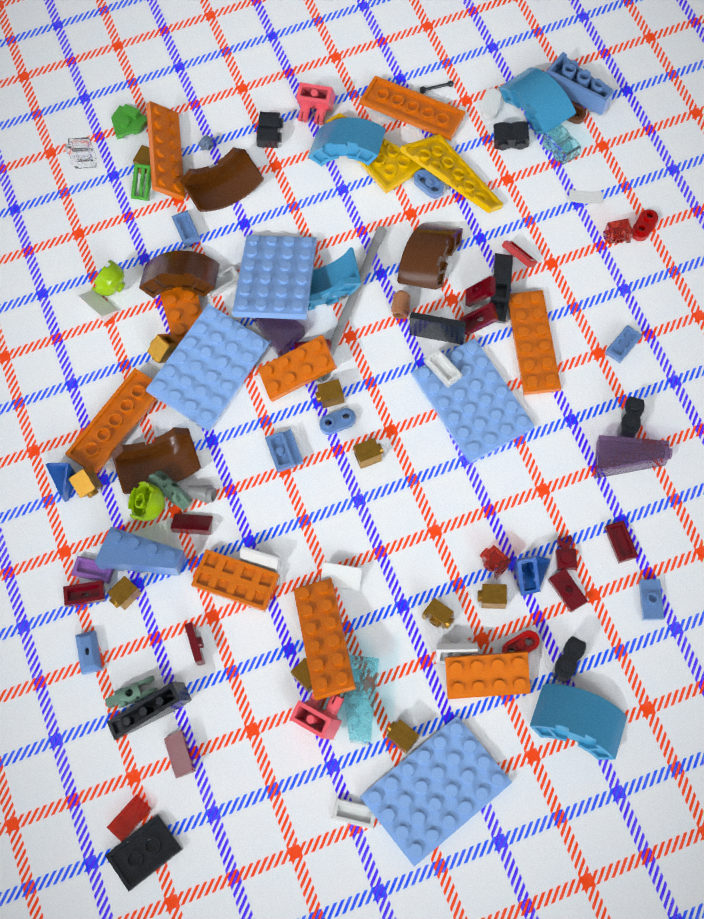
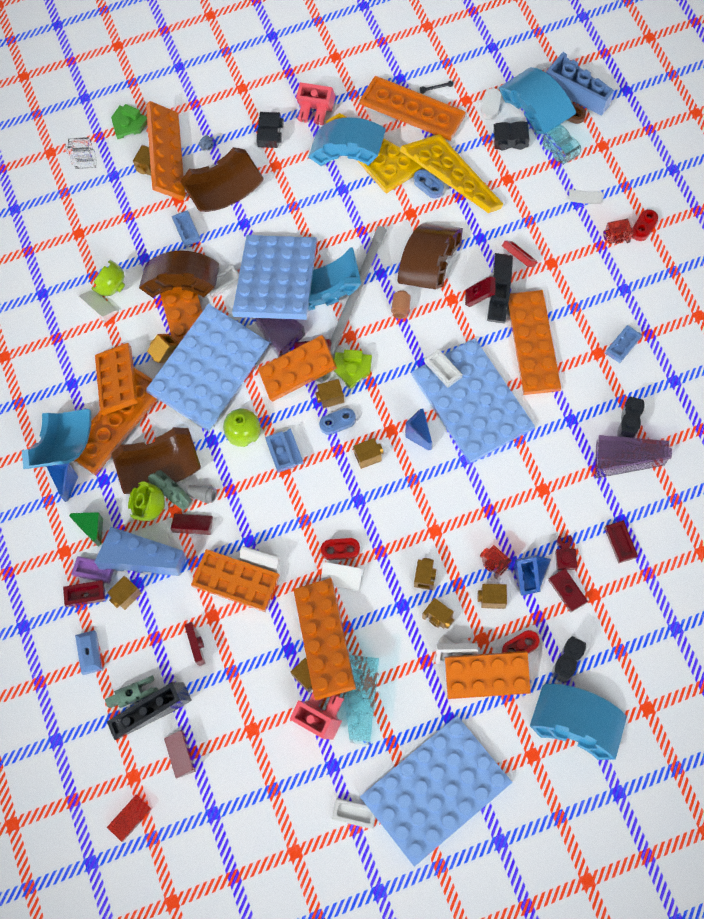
brick [68,466,103,498] -> none
black tile [105,814,183,892] -> none
bright green tile [131,163,151,201] -> none
pearl gold brick [386,719,420,754] -> none
black tile [409,312,466,345] -> none
dark red piece [460,302,499,336] -> none
medium blue plate [639,579,664,621] -> none
none -> dark azure panel [22,409,91,469]
none -> green slope [69,512,103,547]
none -> orange plate [95,343,138,415]
none -> lime cylinder [223,408,261,447]
none -> red plate [321,538,360,561]
none -> lime plate [334,349,372,389]
none -> blue slope [405,408,432,451]
none -> pearl gold brick [414,558,437,590]

